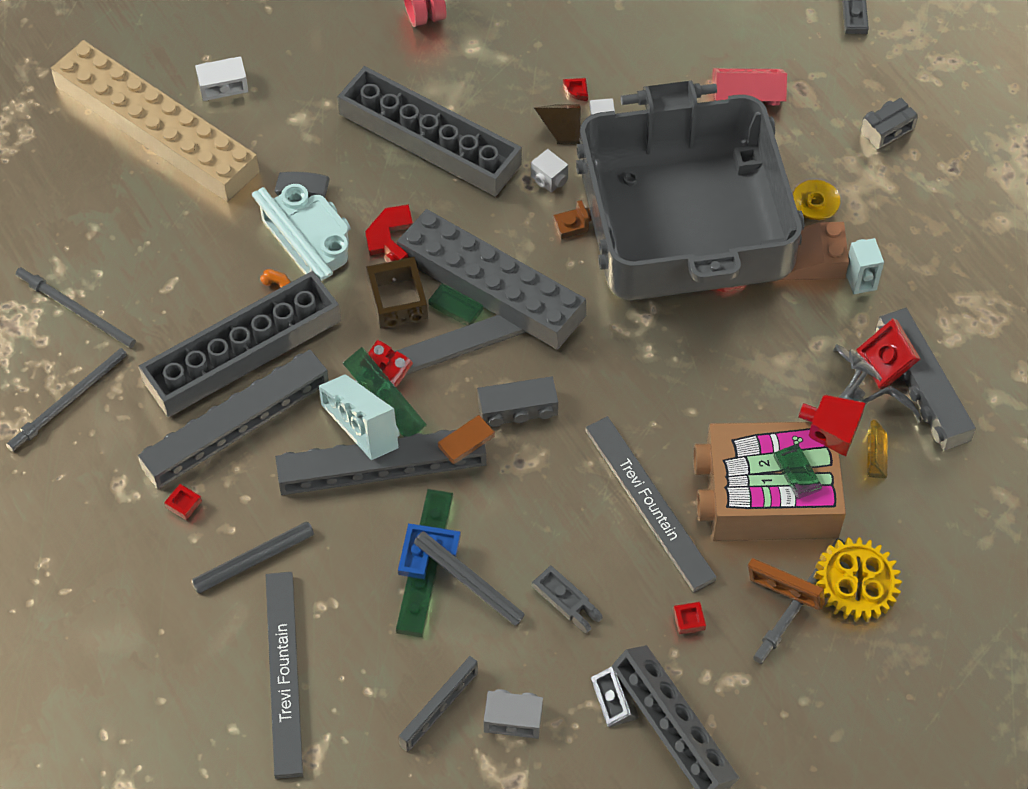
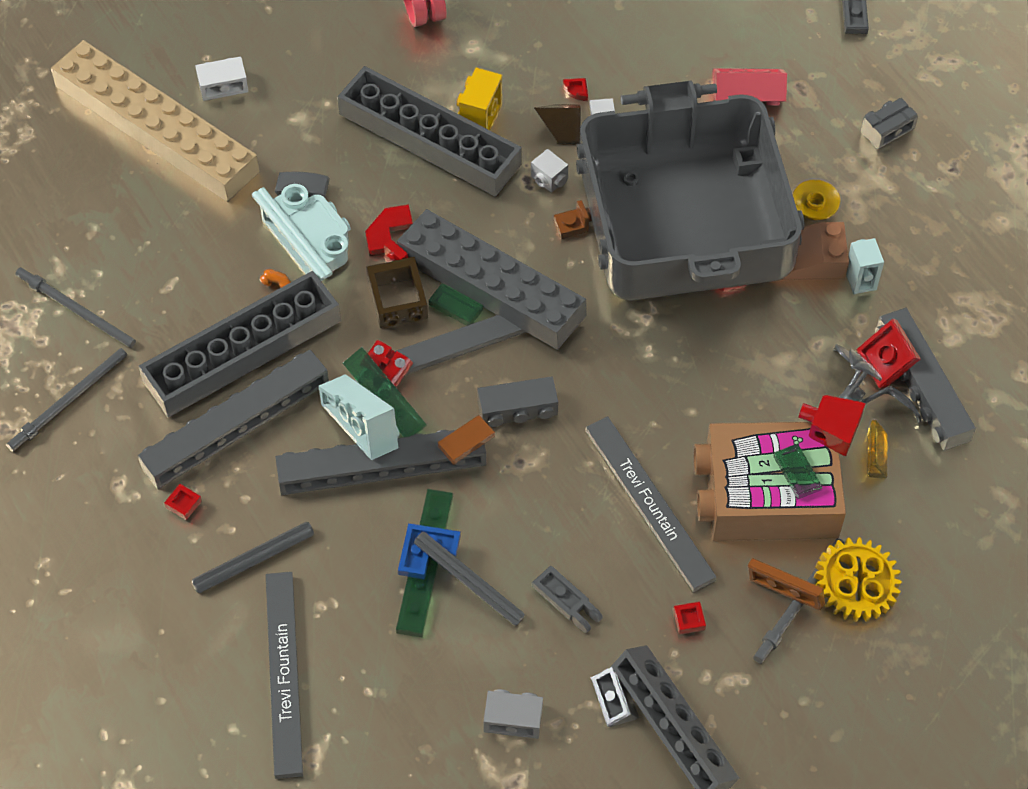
dark grey tile [399,656,478,752] -> none
none -> yellow brick [457,67,502,130]

